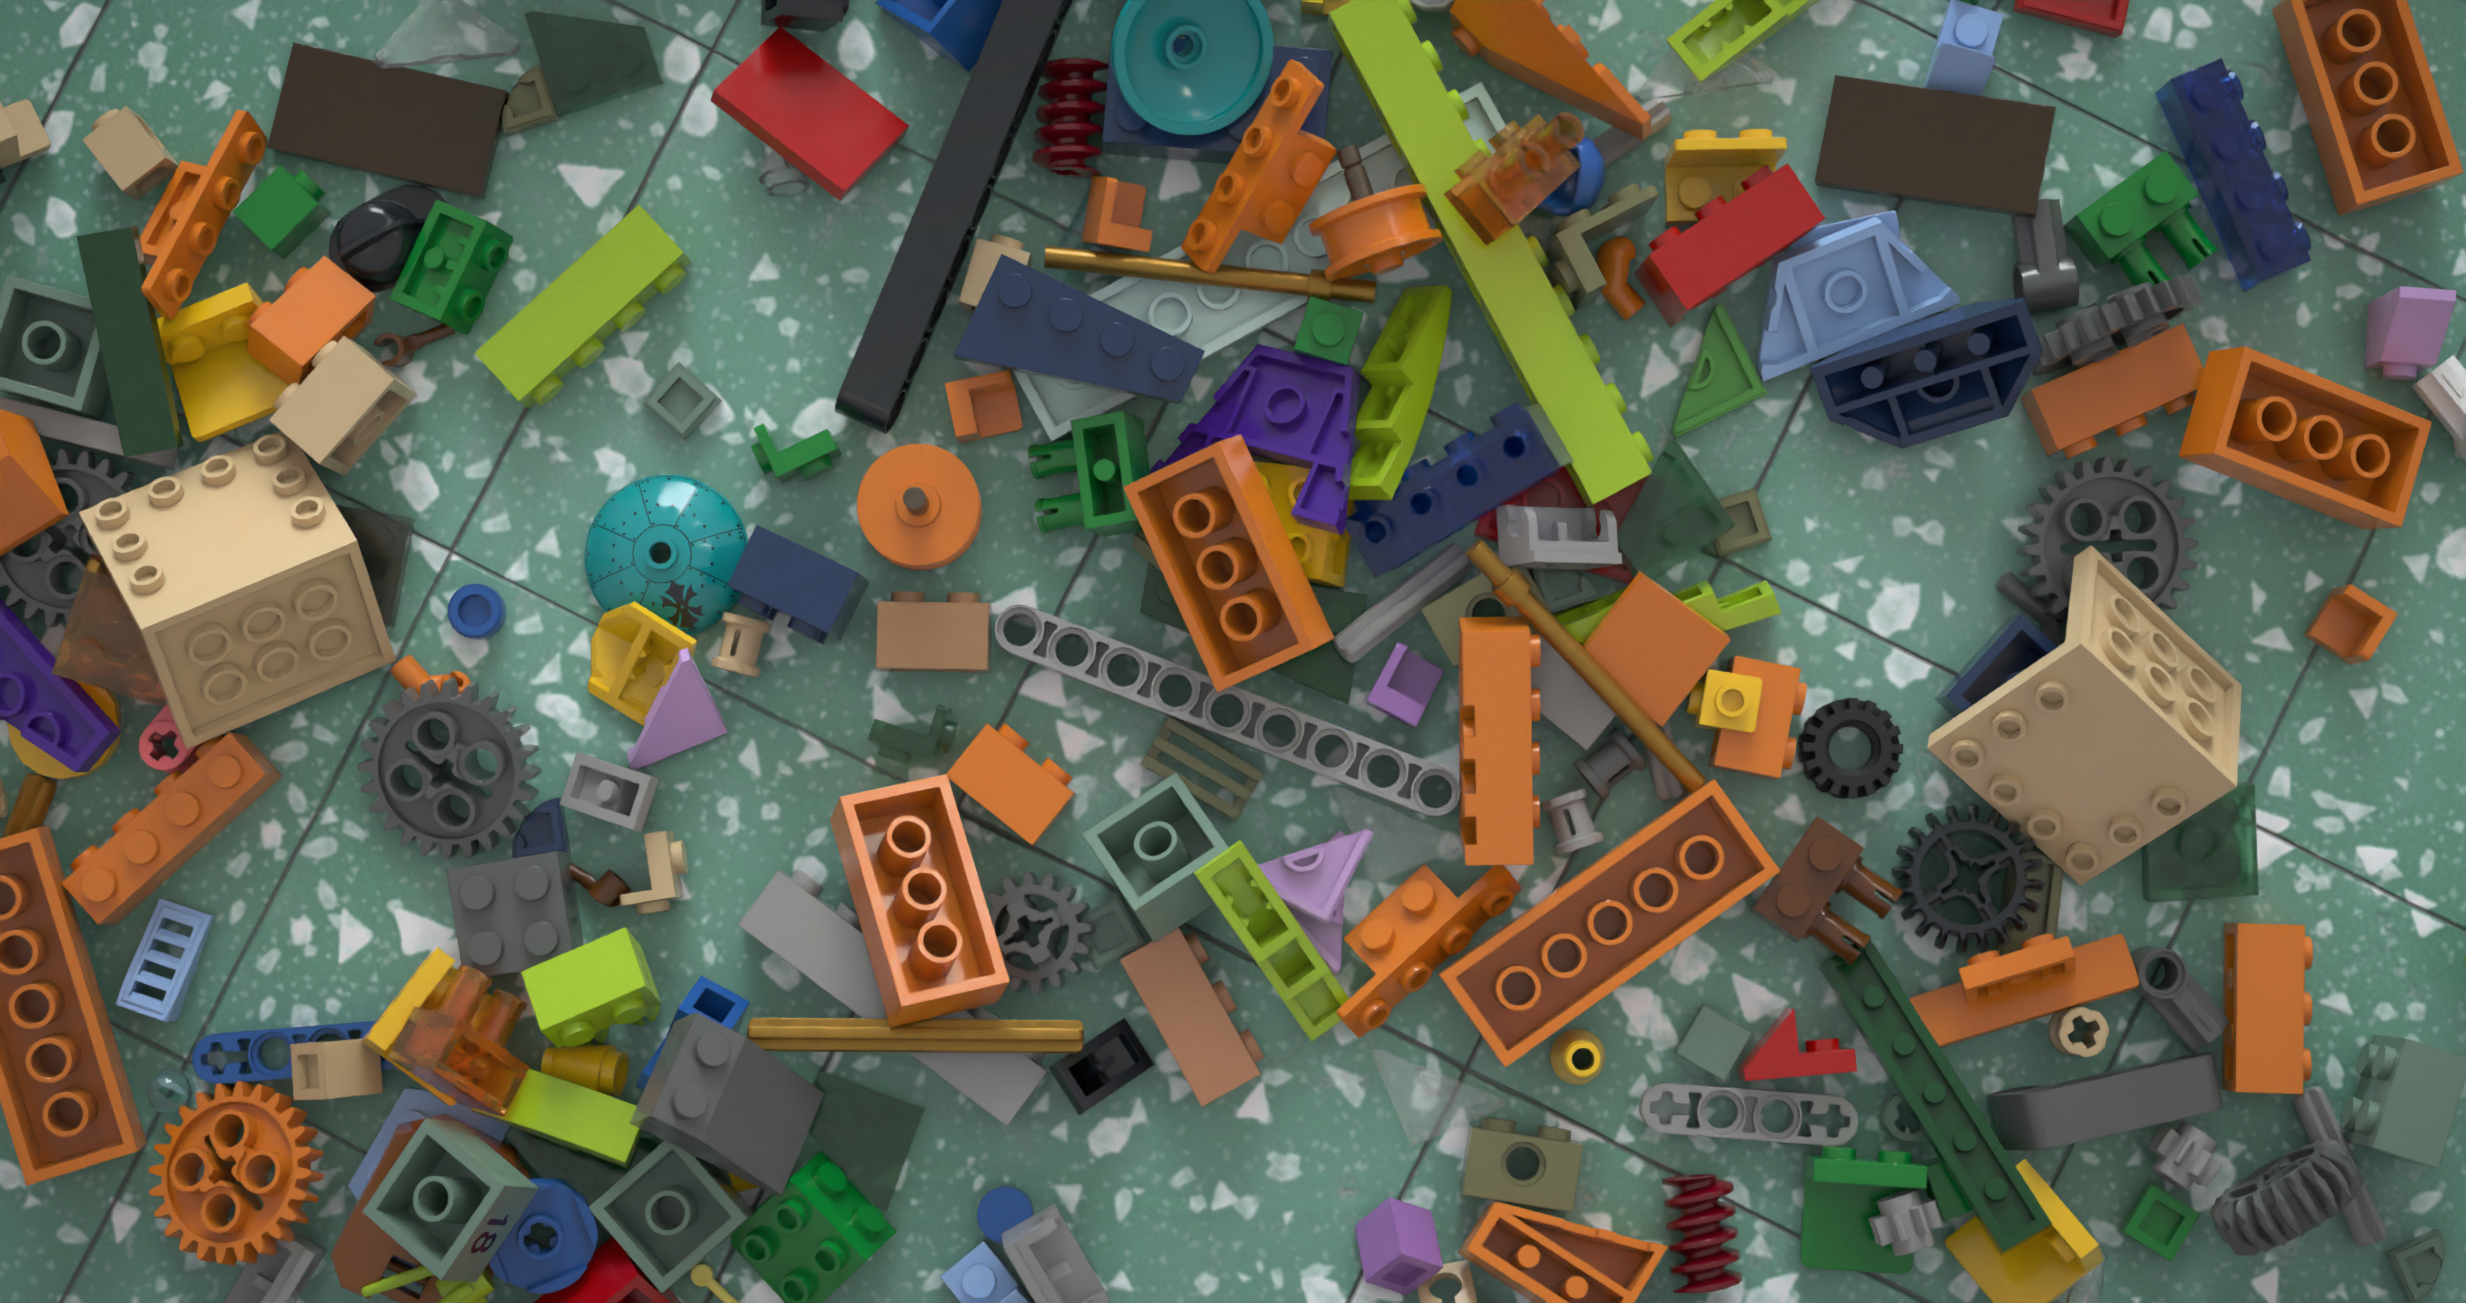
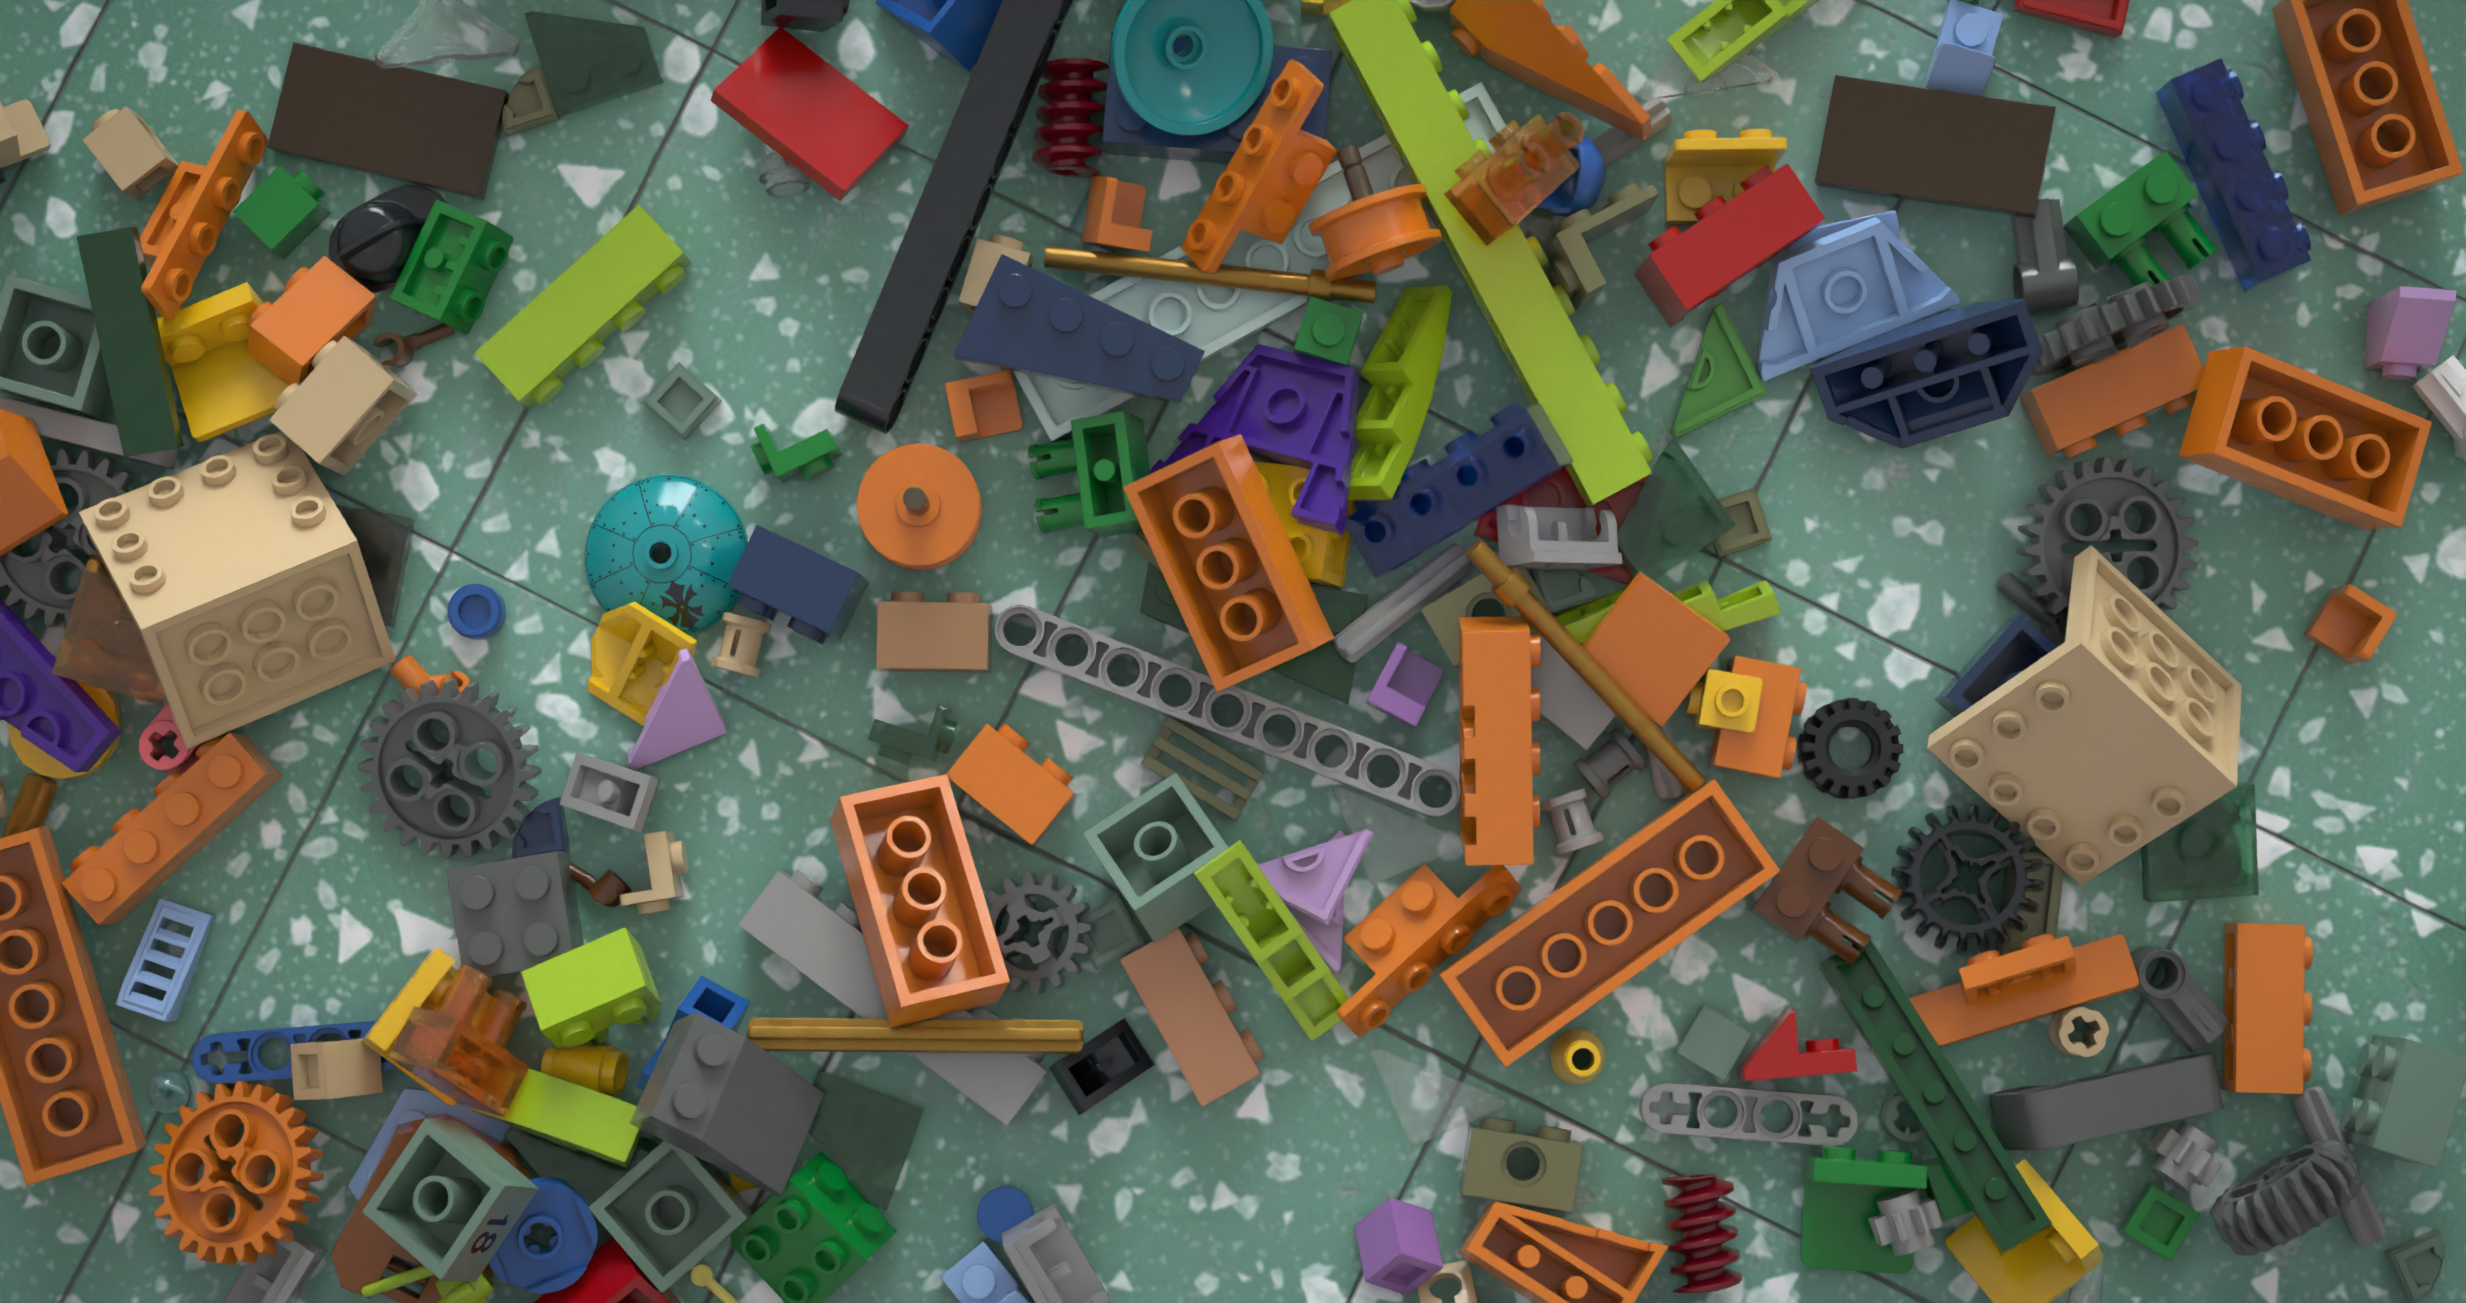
orange arm [1596,236,1646,322] -> none

